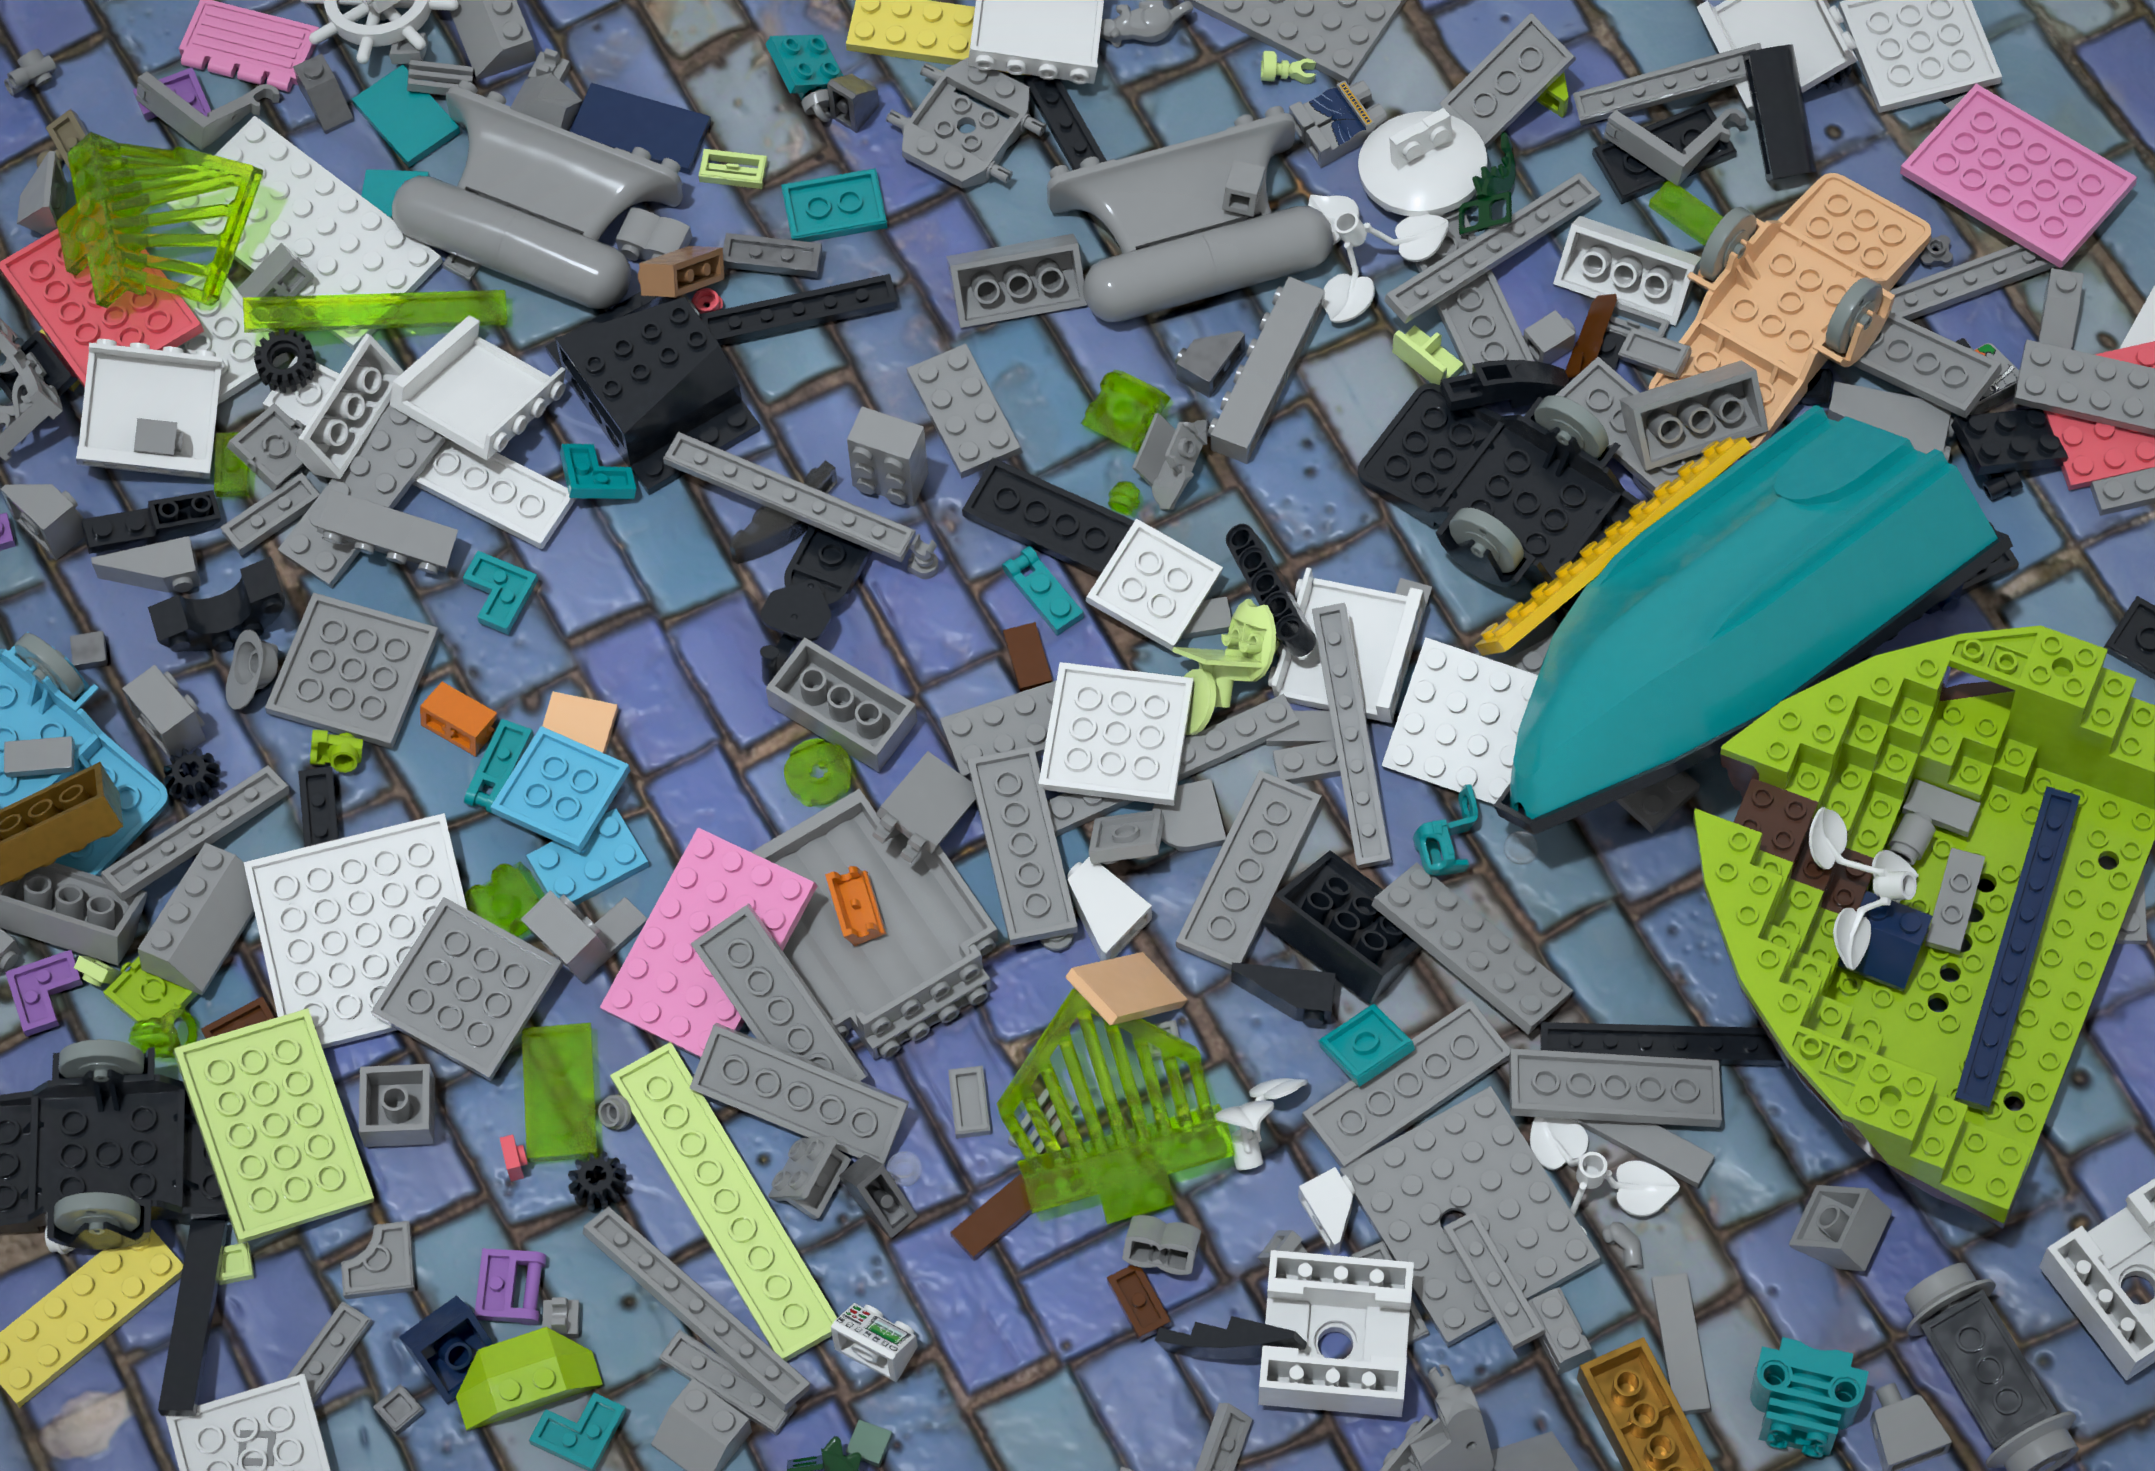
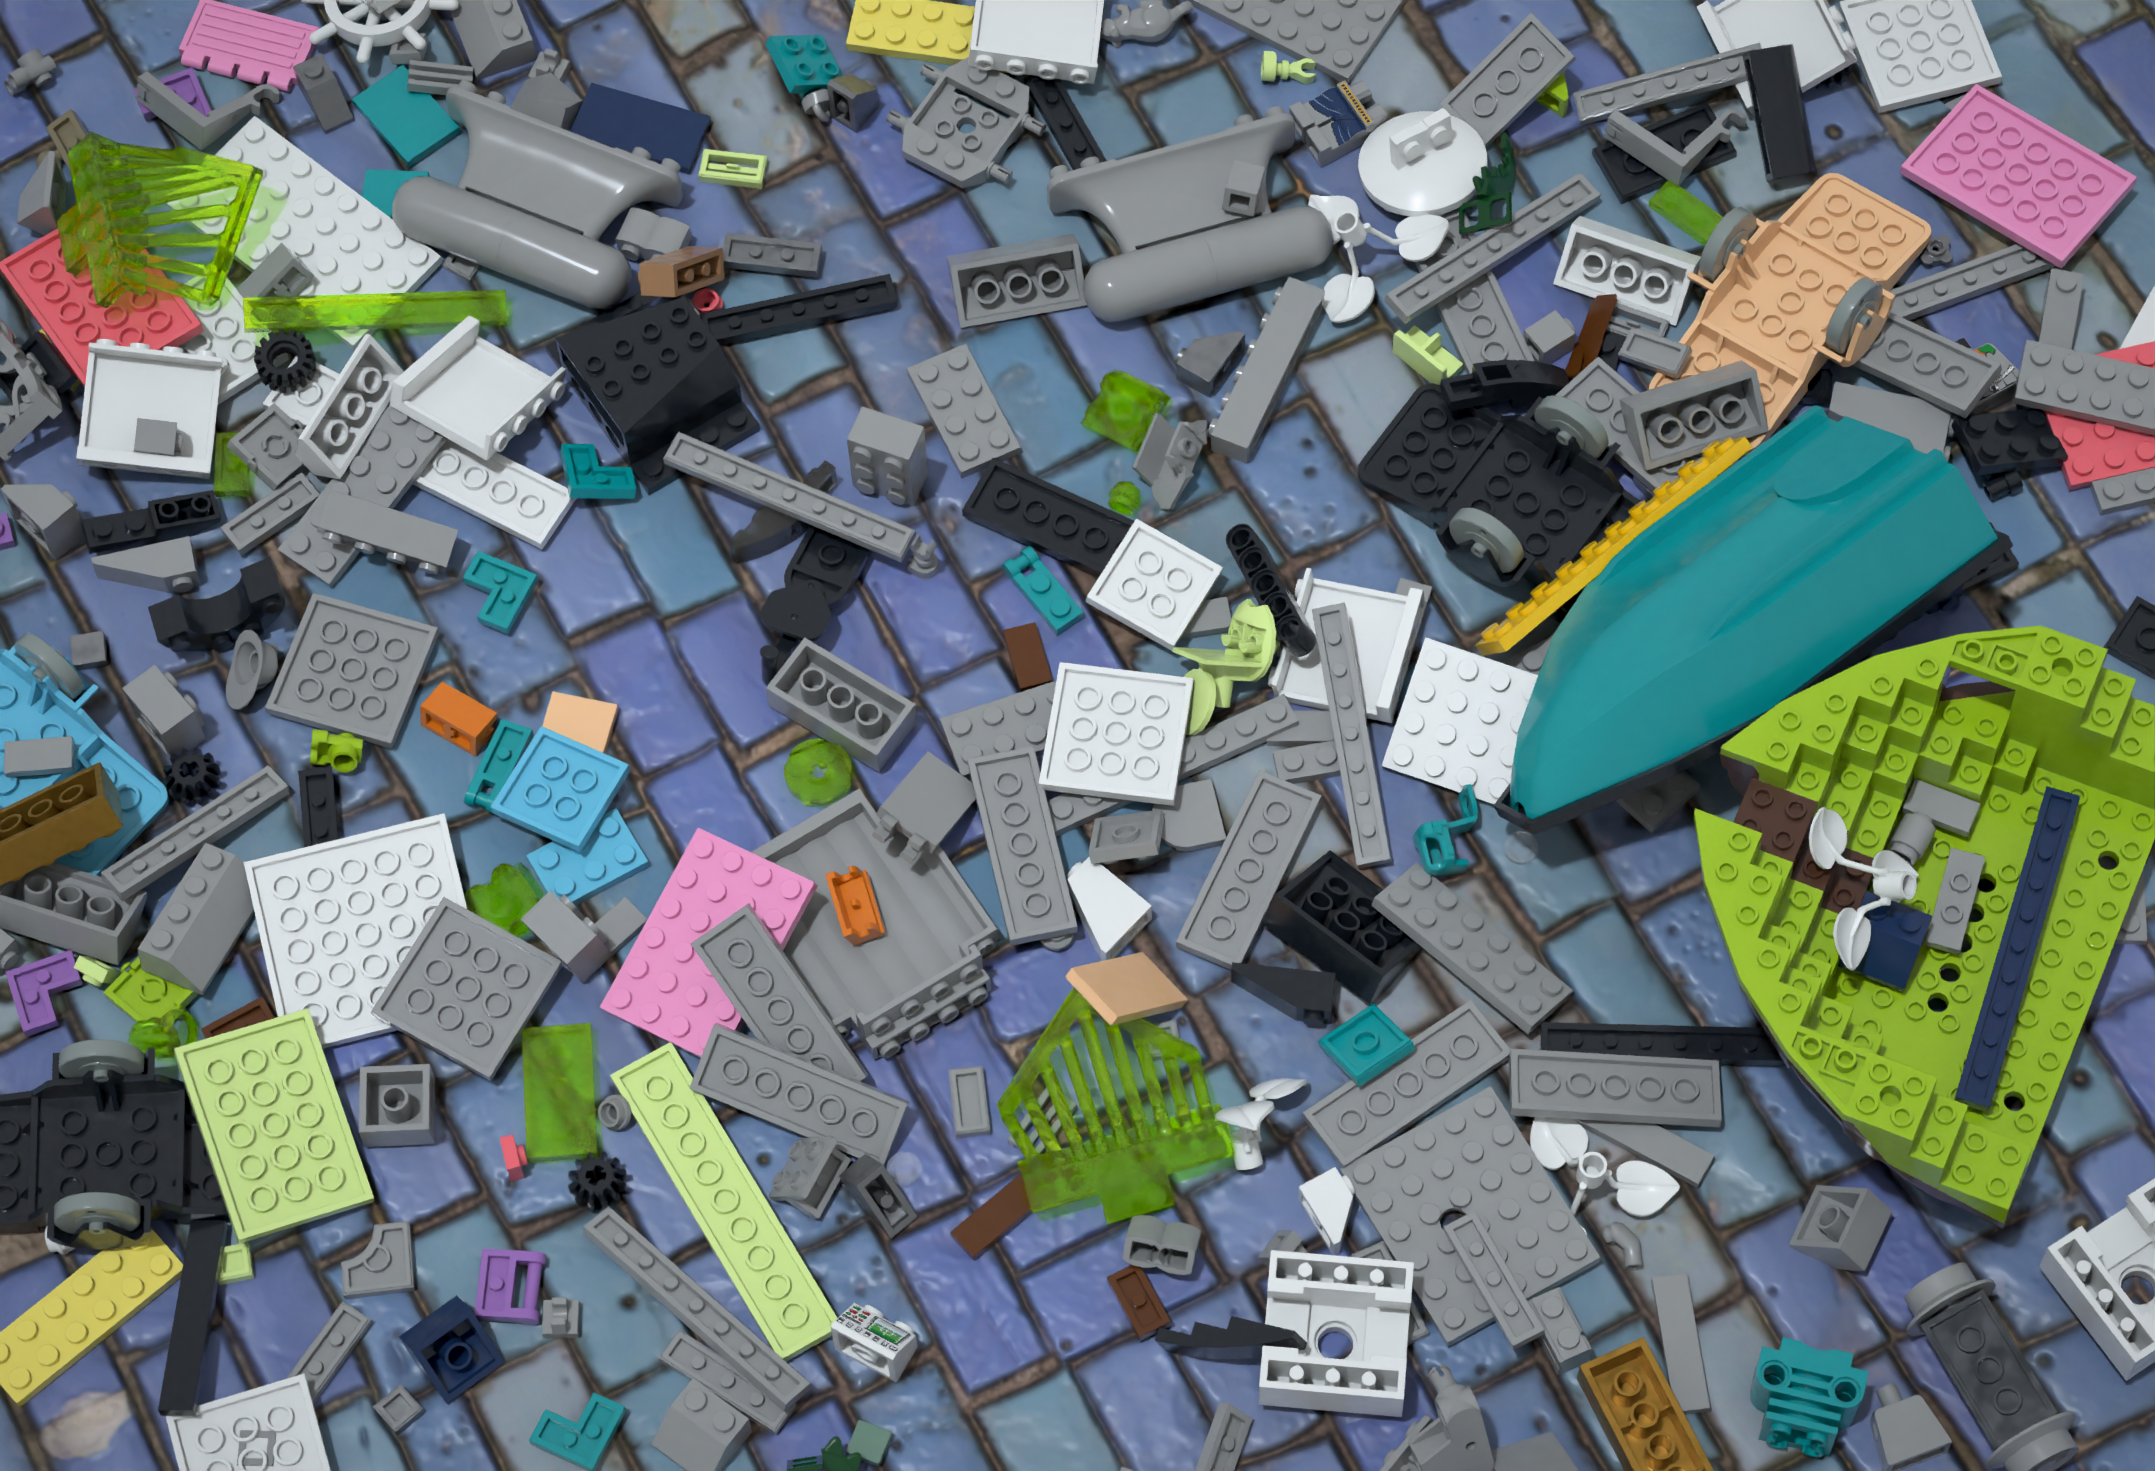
lime wedge [456,1327,603,1431] -> none
teal tile [781,168,887,242] -> none

